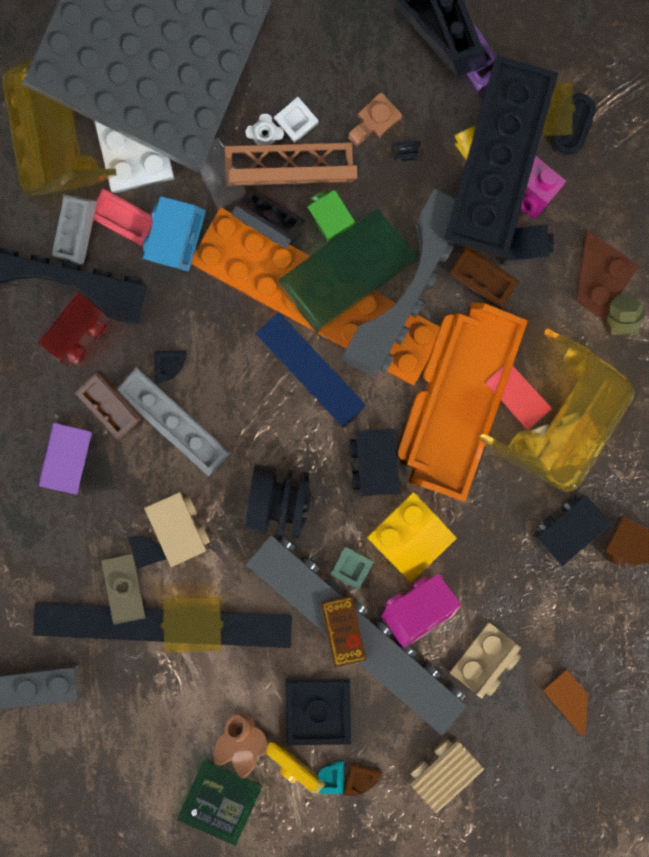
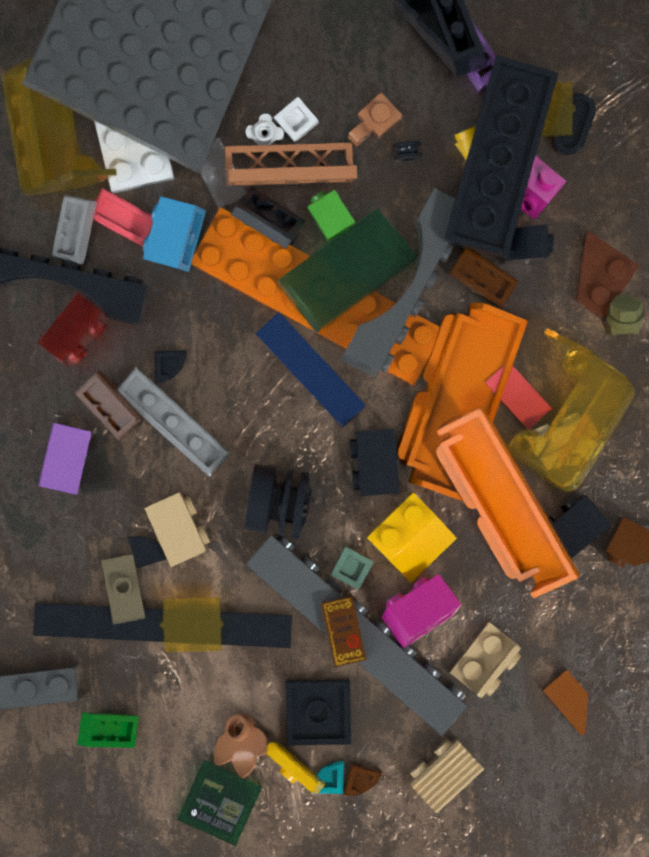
none -> green tile [77,712,139,748]
none -> orange slope [436,406,580,598]

